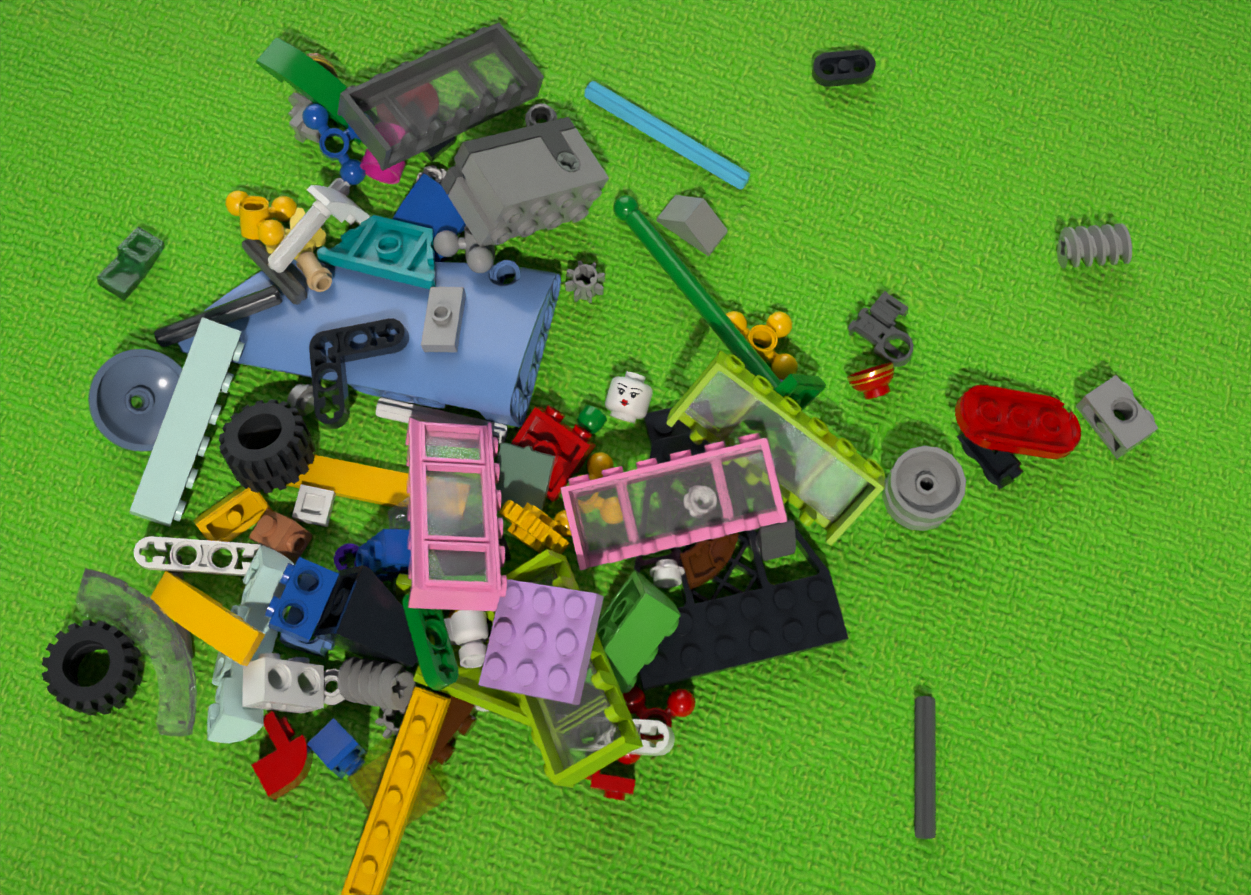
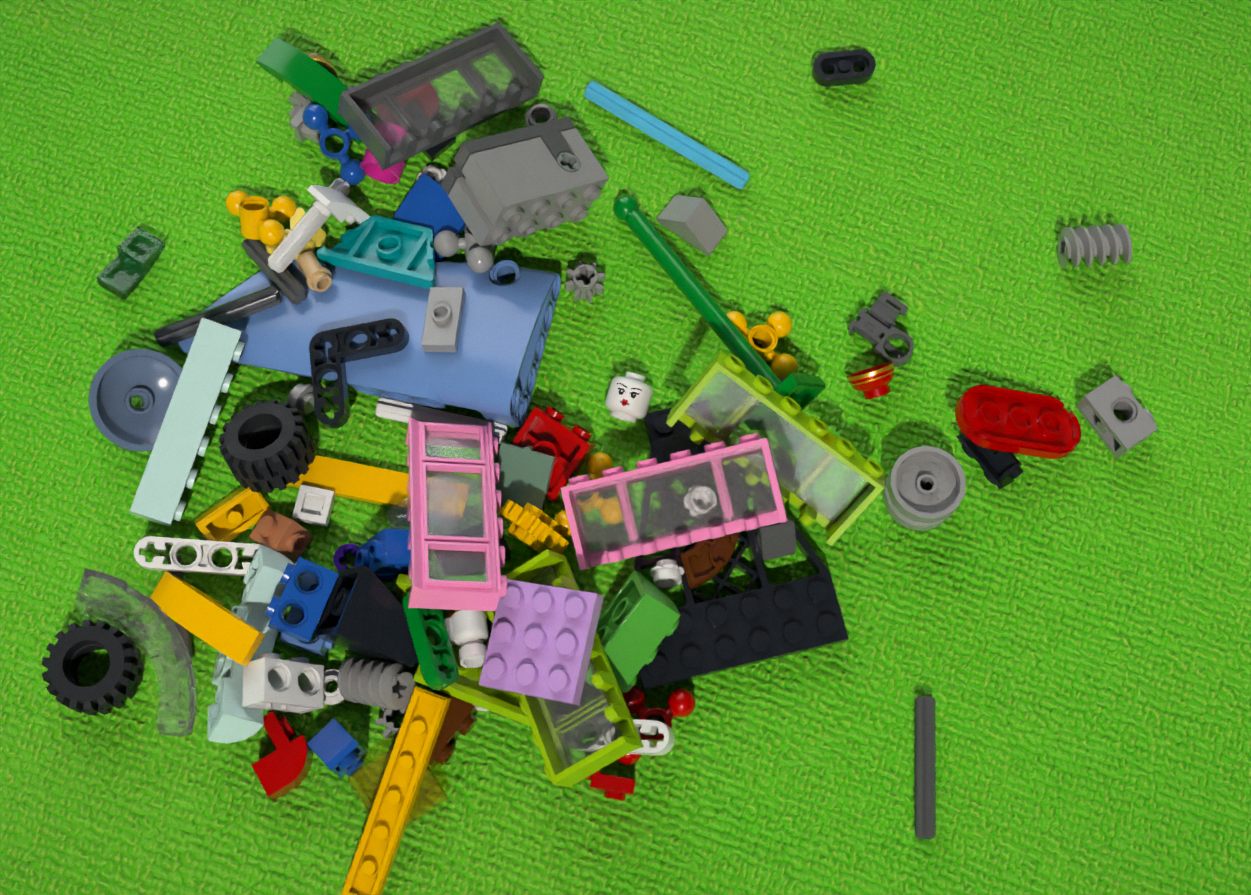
green hinge [577,405,607,434] -> none

